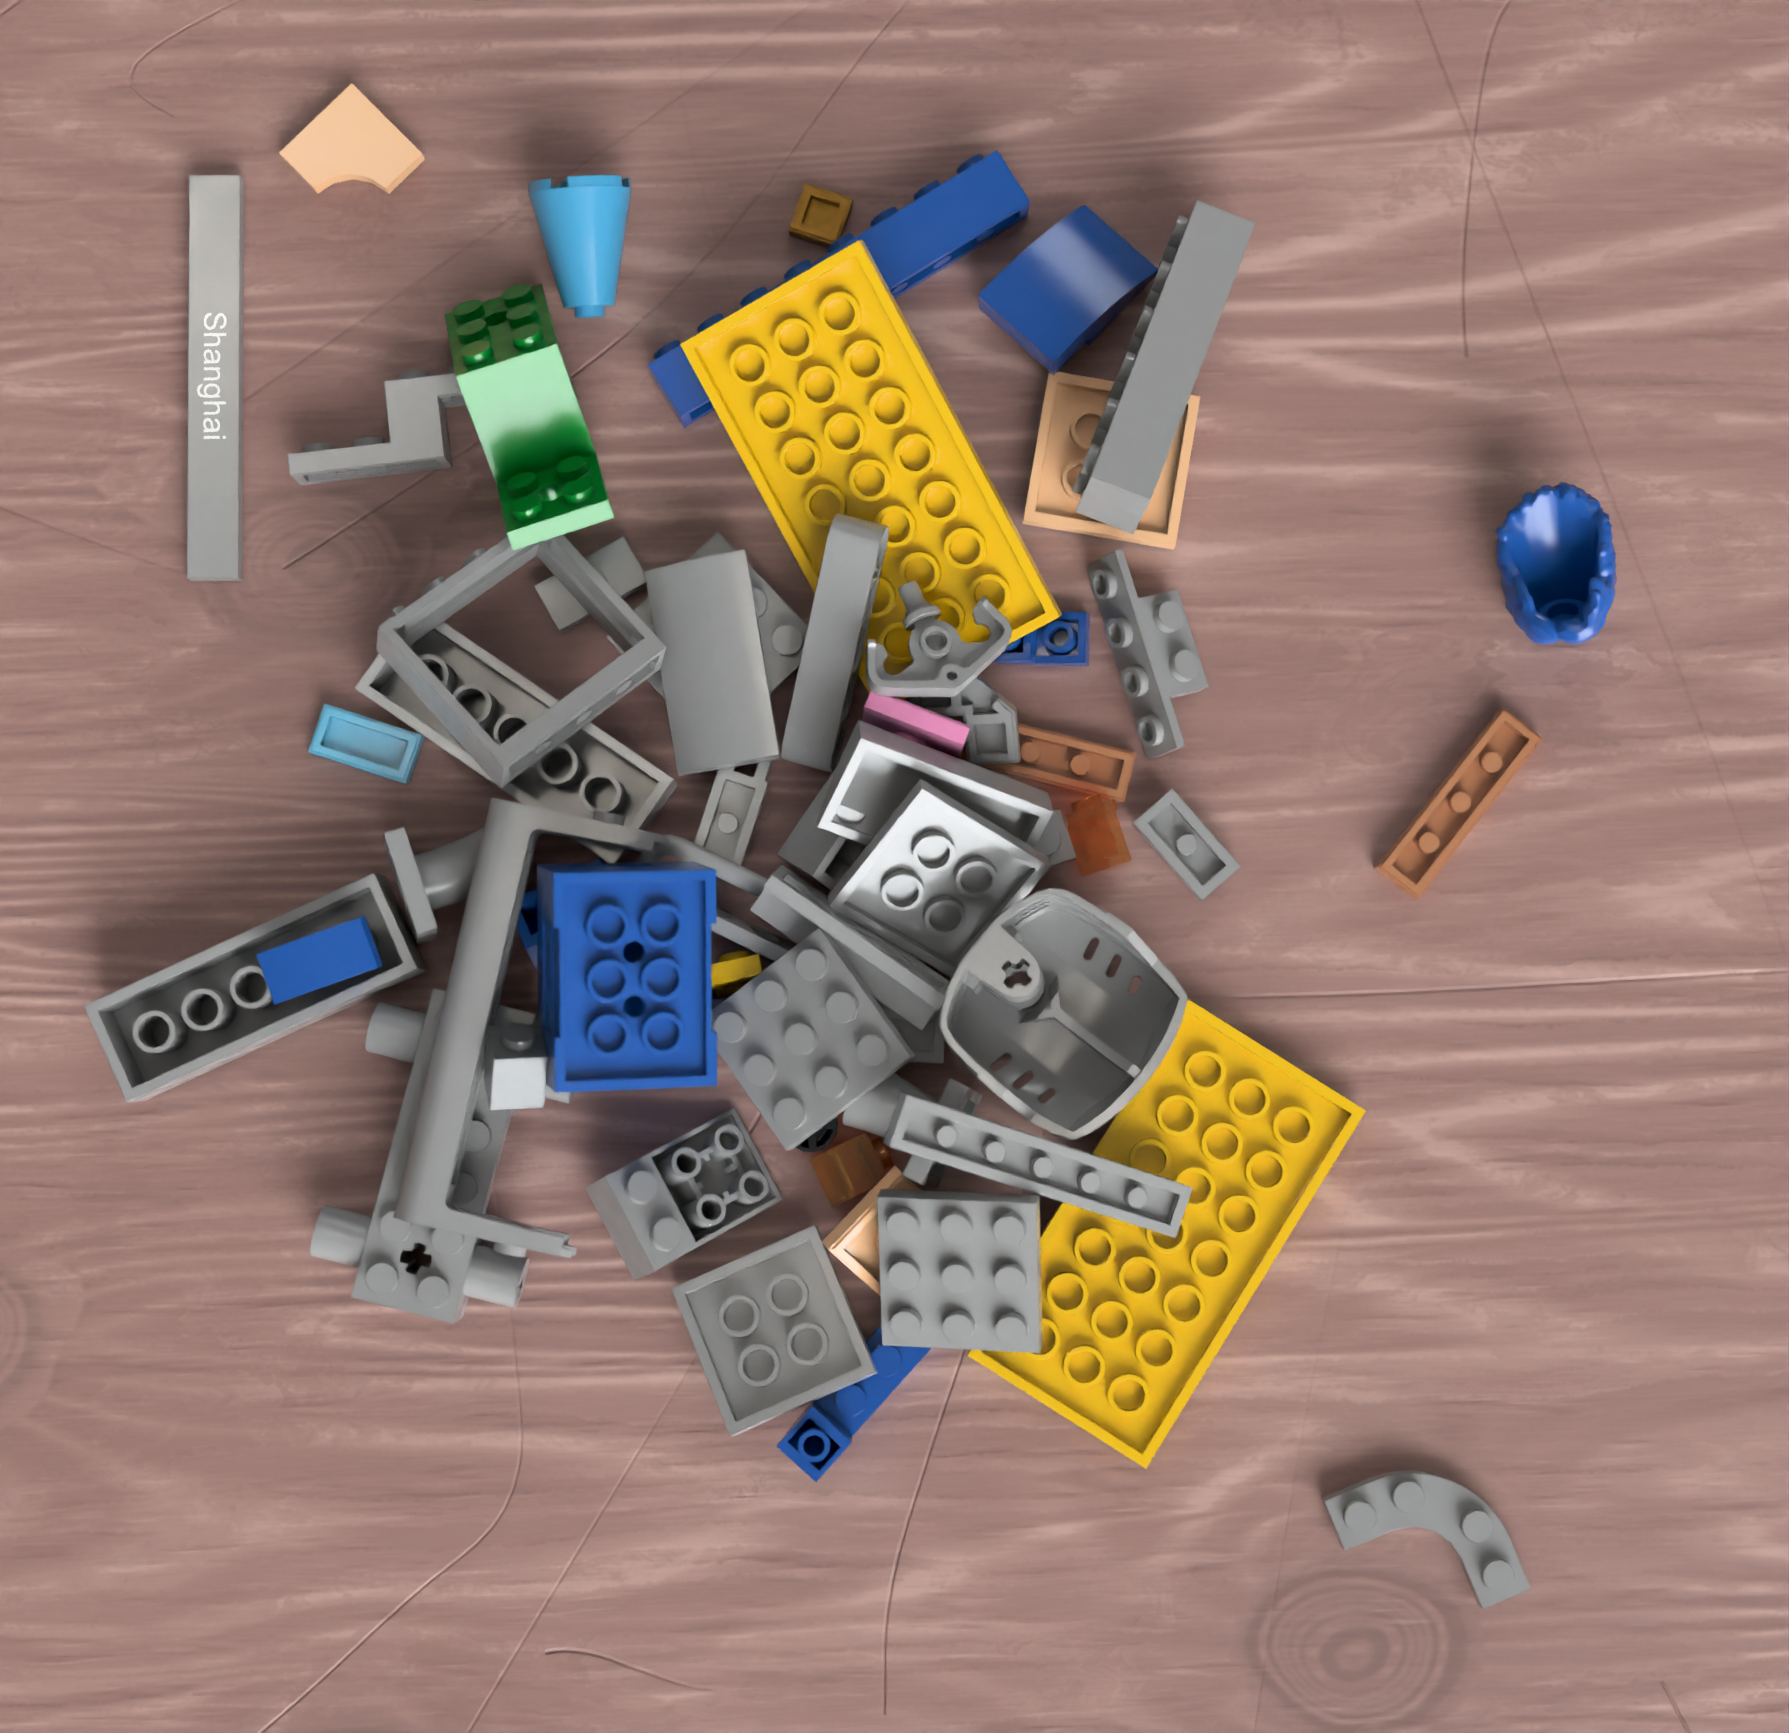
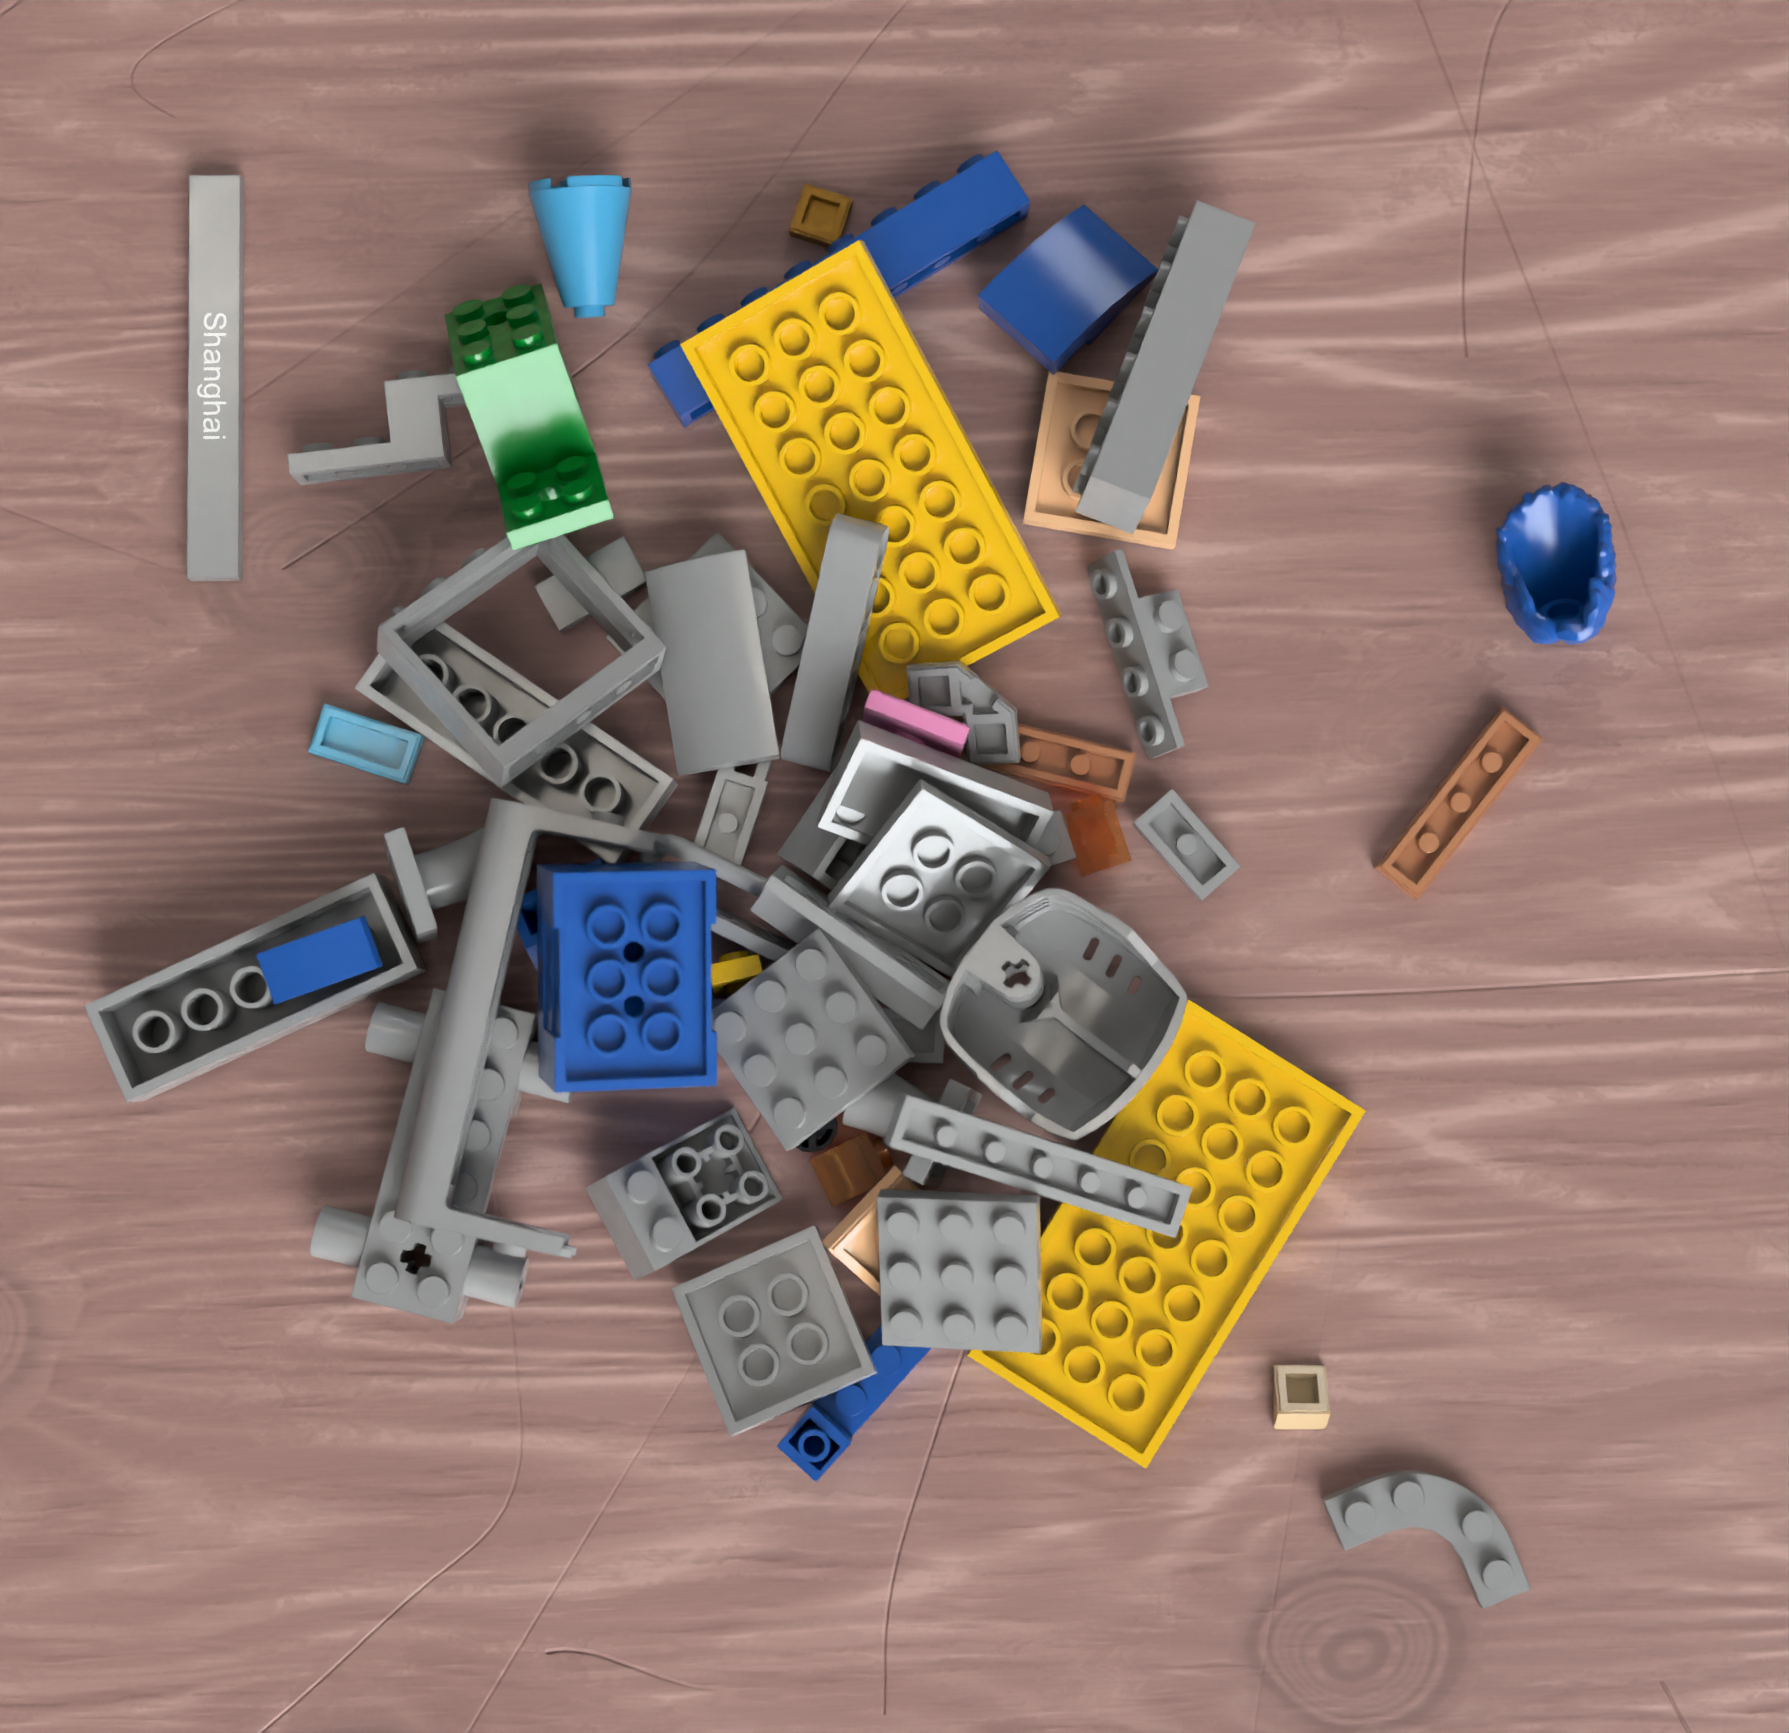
light nougat tile [279,83,425,194] -> none
brick [484,1023,548,1110] -> none
light grey piece [866,581,1012,697] -> none
blue slope [992,612,1090,666] -> none
none -> tan slope [1273,1365,1330,1429]

